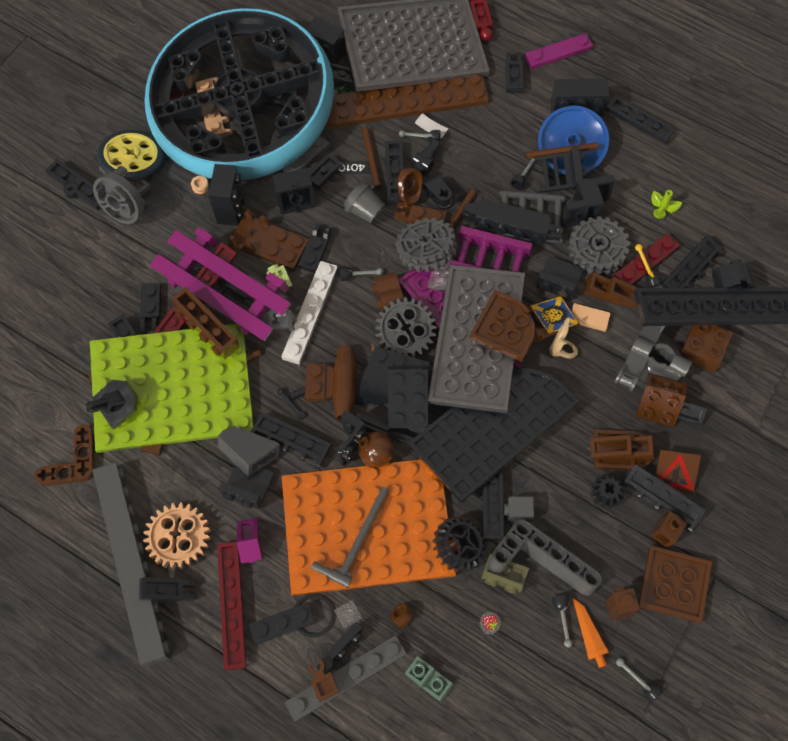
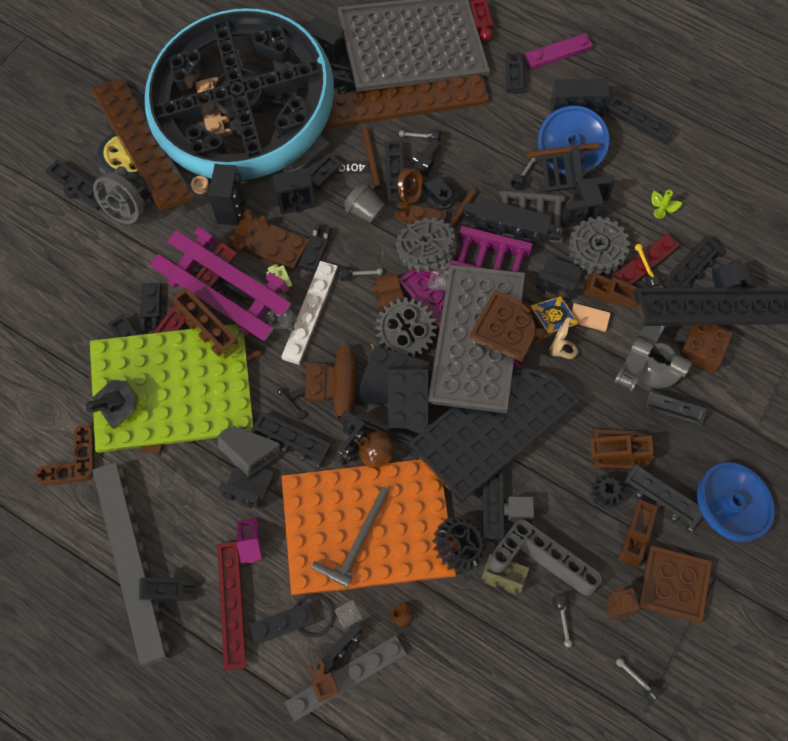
light nougat gear [143,502,211,570] -> none
sand green slope [405,656,454,702] -> none
white sticker [415,114,448,138] -> none
tile [479,612,501,634] -> none
orange bar [572,597,609,668] -> none
reddish brown bracket [636,373,687,427] -> none
reddish brown brick [650,511,687,548] -> none
reddish brown piece [655,449,701,493] -> none
none -> reddish brown plate [91,79,194,211]
none -> reddish brown slope [618,499,658,568]
none -> blue dish [697,462,775,542]

